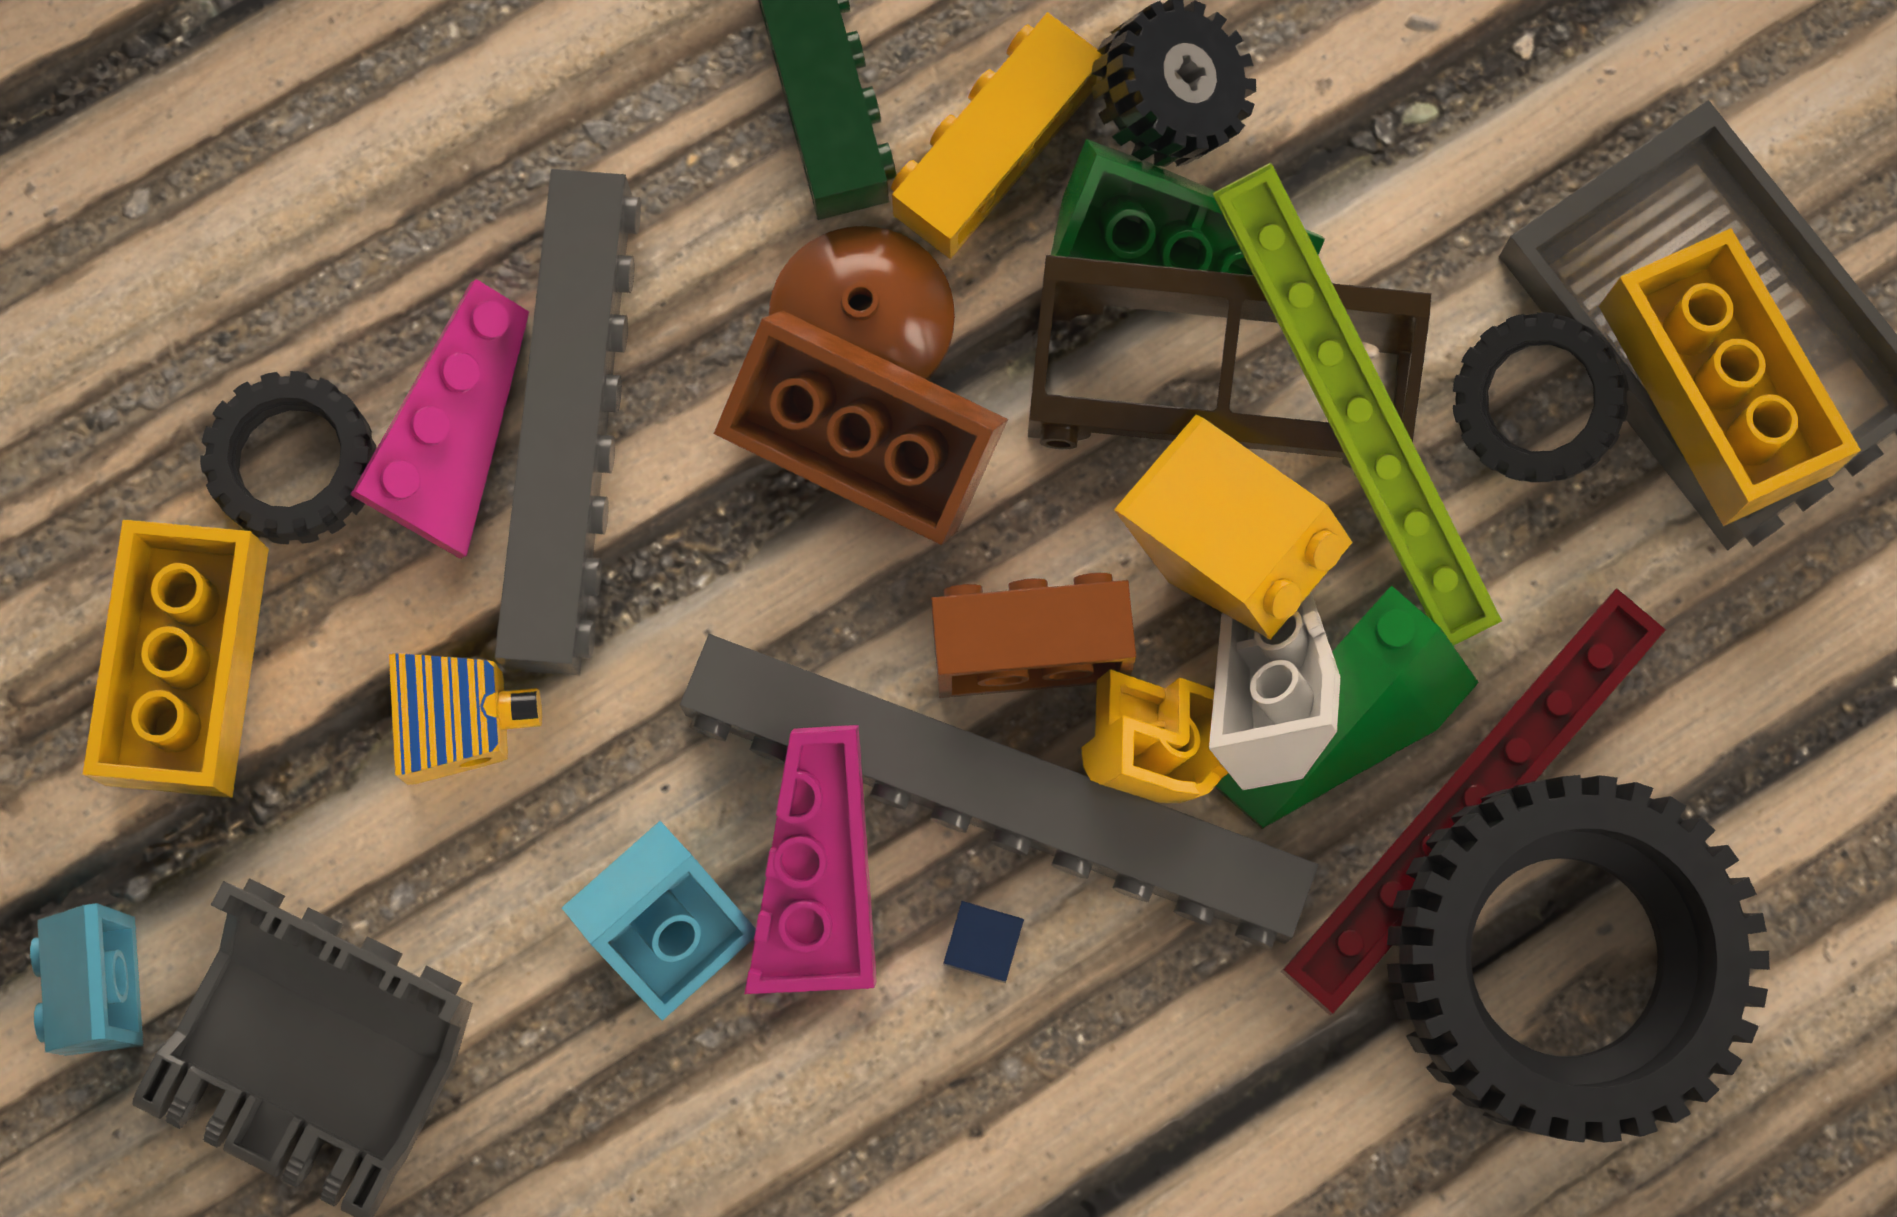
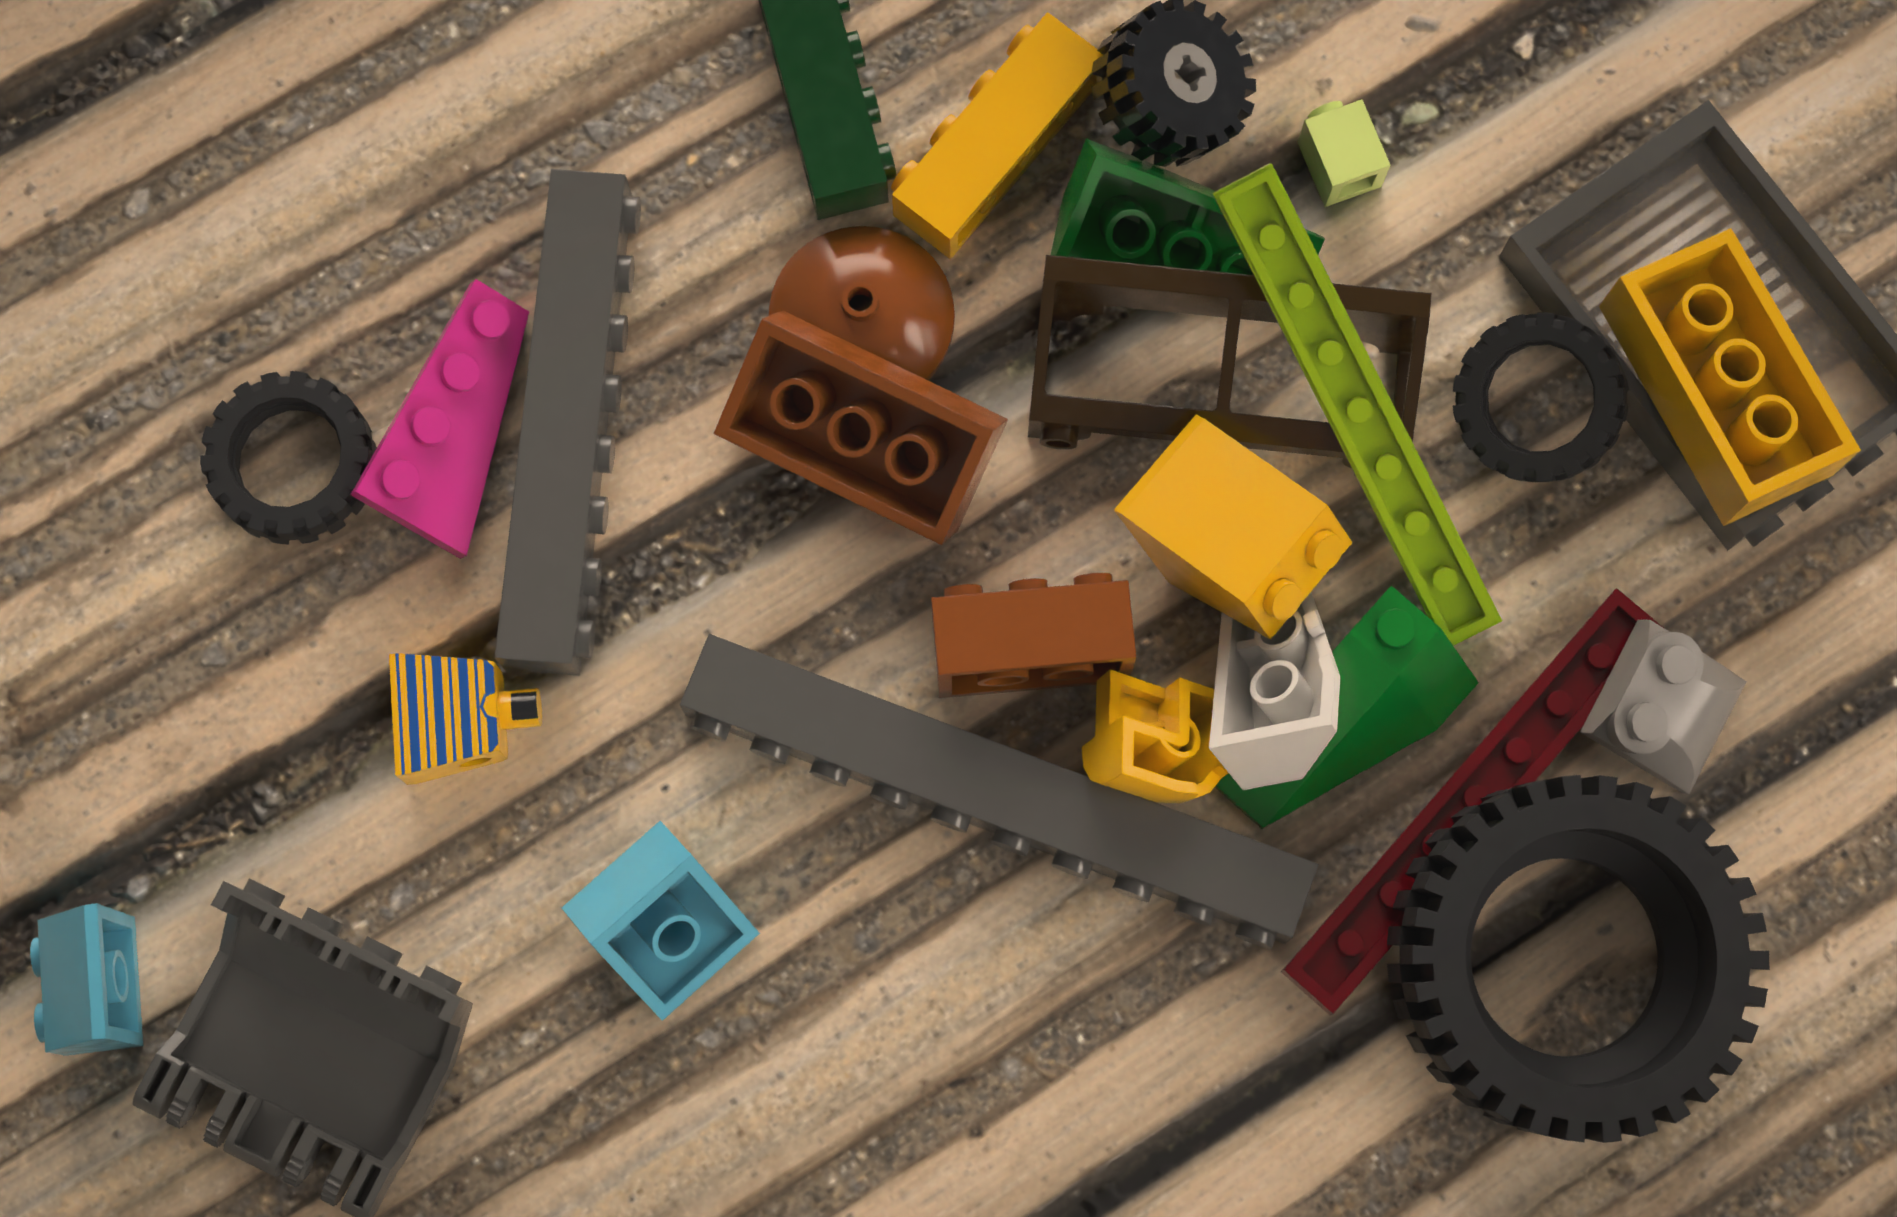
yellow brick [82,520,269,798] -> none
dark pink wing [744,725,877,994] -> none
dark blue tile [943,901,1024,984] -> none
none -> yellowish green brick [1297,99,1391,207]
none -> light grey slope [1580,619,1746,794]

